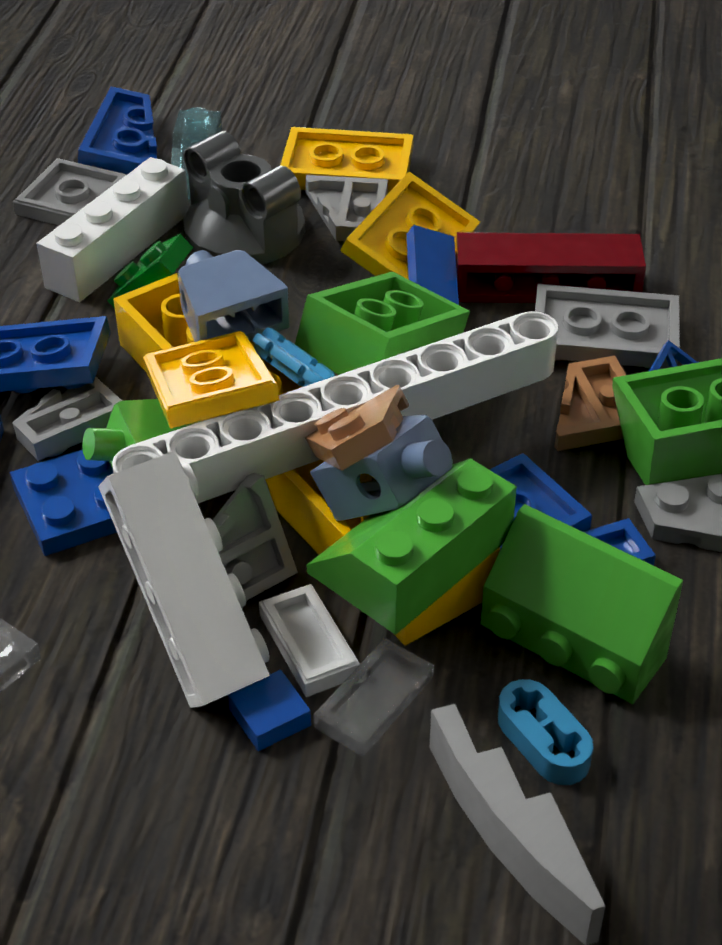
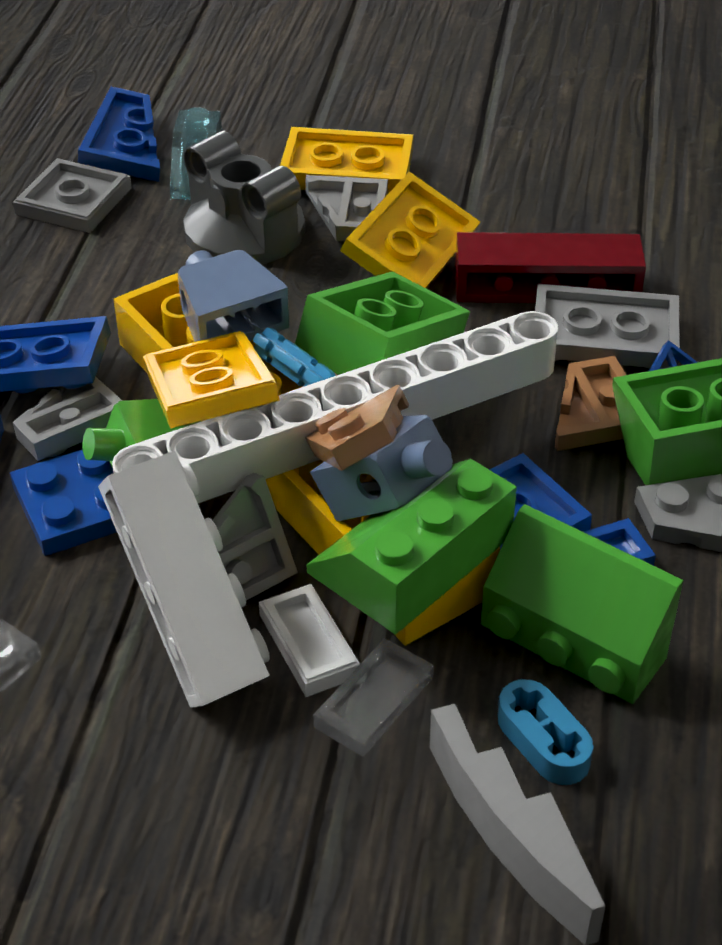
white brick [37,157,189,302] -> none
green wing [107,234,193,308] -> none
blue tile [228,669,311,751] -> none
blue tile [406,225,459,305] -> none

